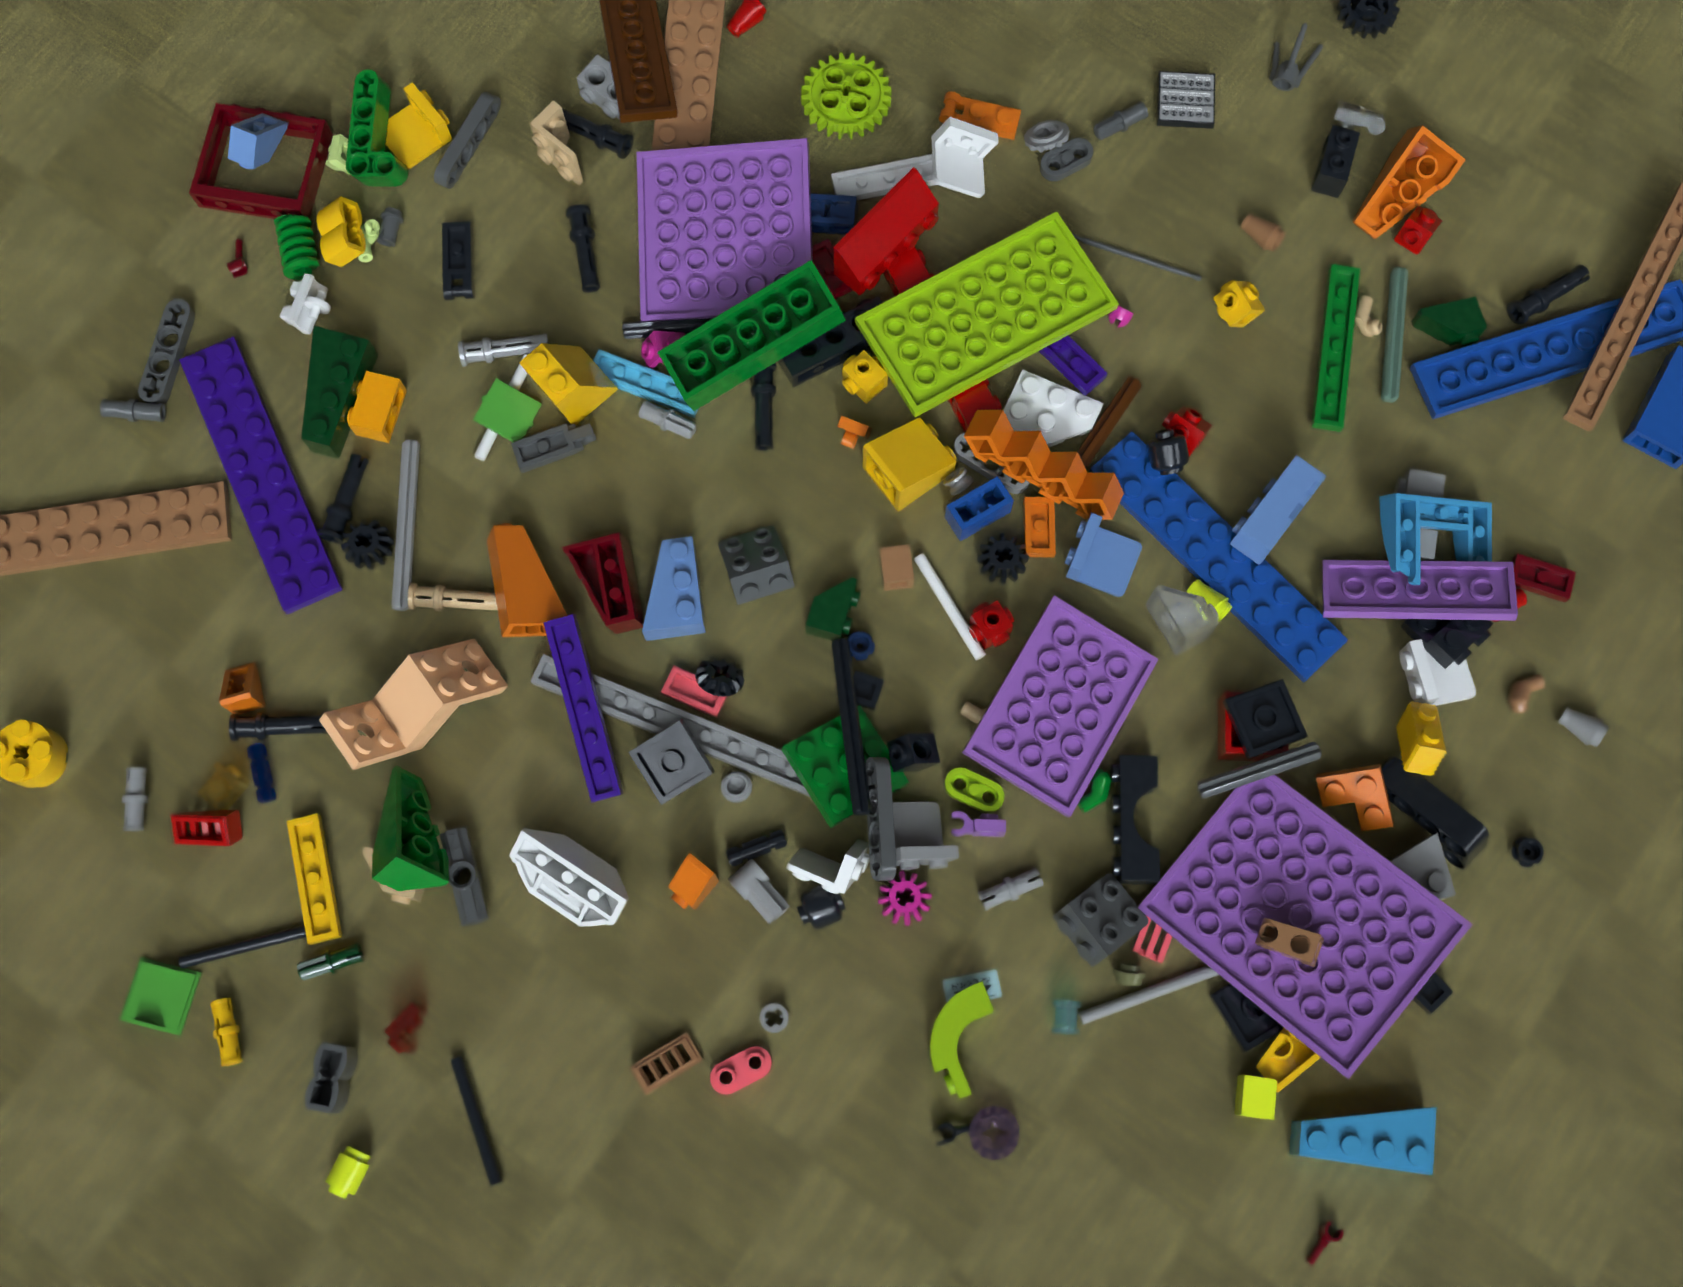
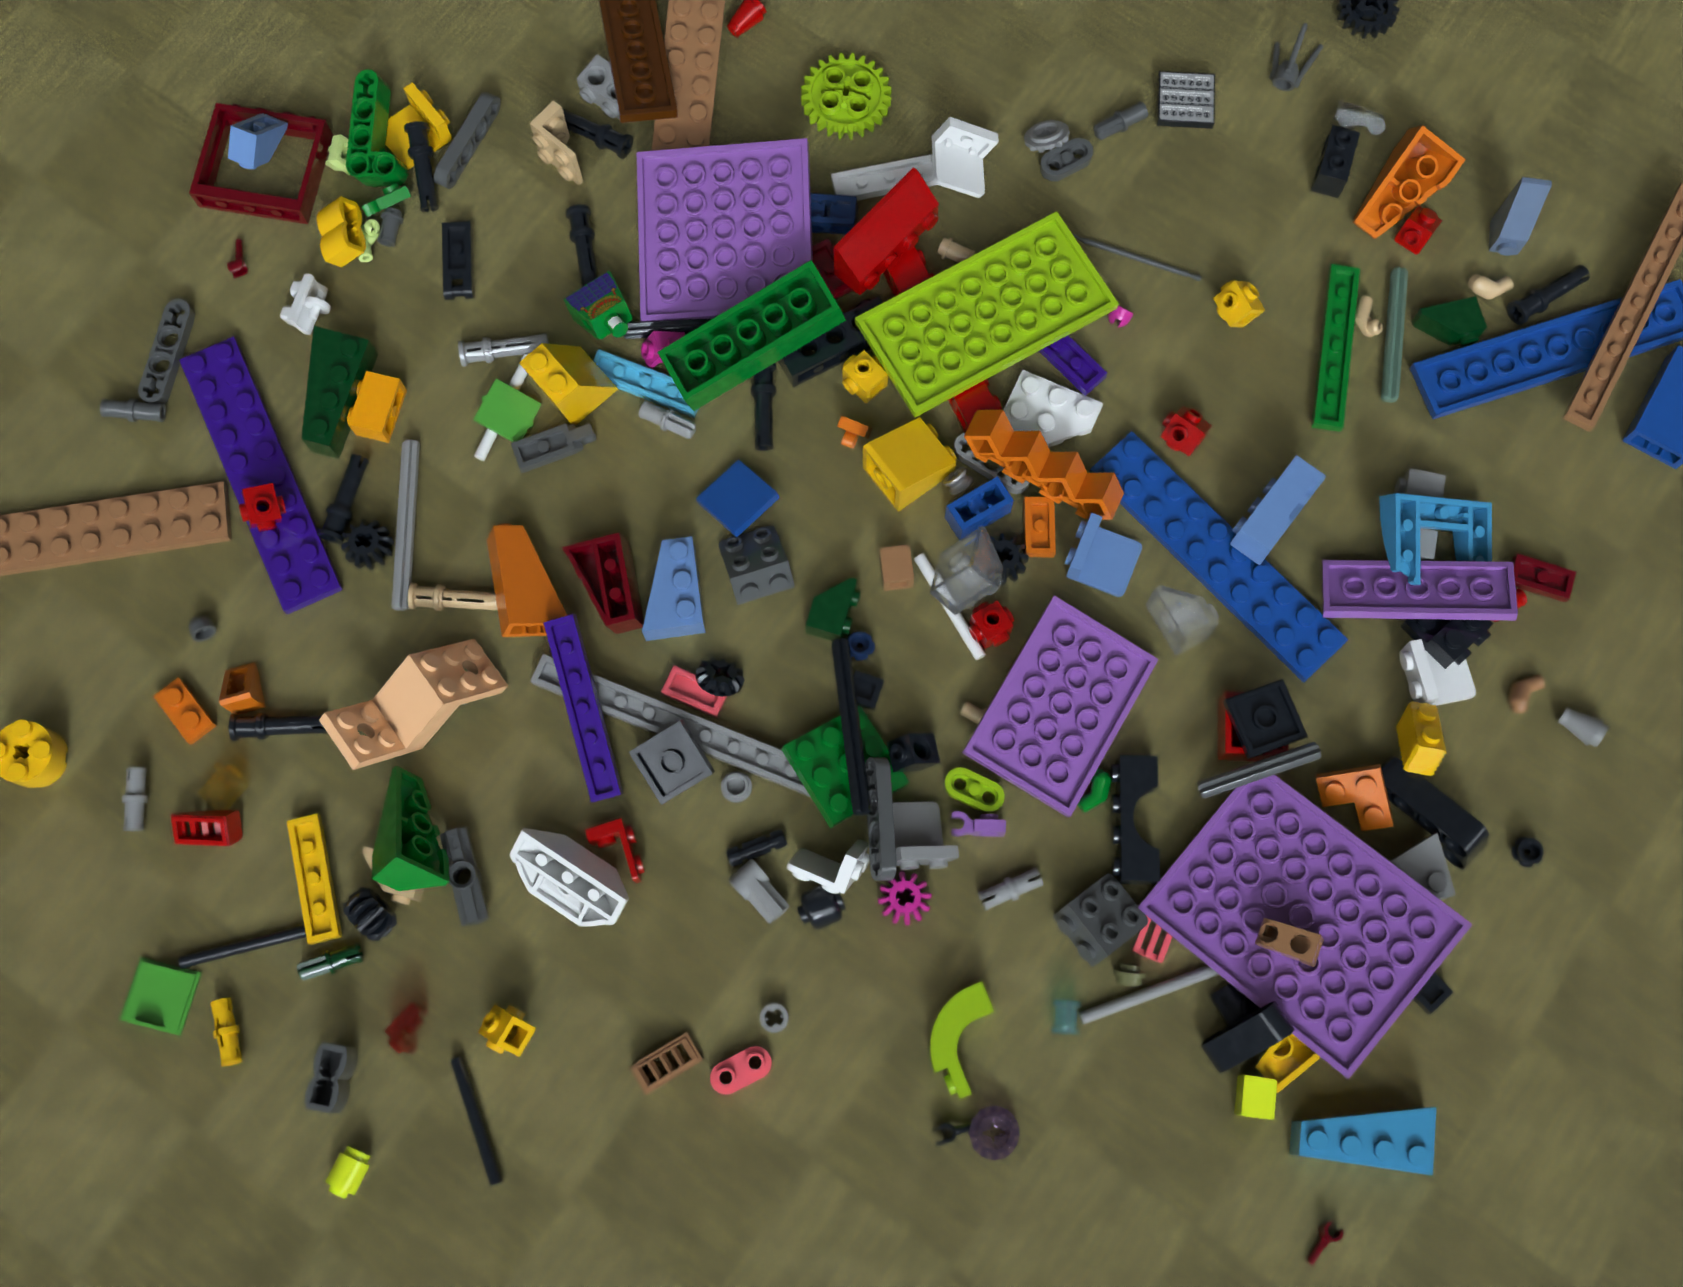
clear blue axle [247,743,277,804] -> none
green piece [274,214,319,280] -> none
orange slope [668,853,719,910] -> none
orange plate [939,91,1022,140] -> none
clear light blue sticker [942,969,1002,1002] -> none
reddish brown axle [1077,376,1142,469] -> none
black head [1147,428,1189,475] -> none
neon yellow cone [1187,579,1232,623] -> none
medium nougat cone [1241,213,1286,252] -> none
none -> orange plate [153,677,217,745]
none -> dark grey hinge [188,615,216,642]
none -> red brick [238,483,286,532]
none -> black gear [343,887,397,941]
none -> green plate [361,182,411,217]
none -> black pin [404,121,439,212]
none -> yellow brick [478,1004,536,1057]
none -> green torso [563,271,633,339]
none -> red bracket [585,818,645,884]
none -> blue tile [696,459,780,538]
none -> clear slope [930,526,1003,615]
none -> tan pin [937,237,976,263]
none -> black beam [1200,1001,1295,1073]
none -> tan arm [1468,274,1514,300]
none -> sand blue slope [1489,177,1552,256]

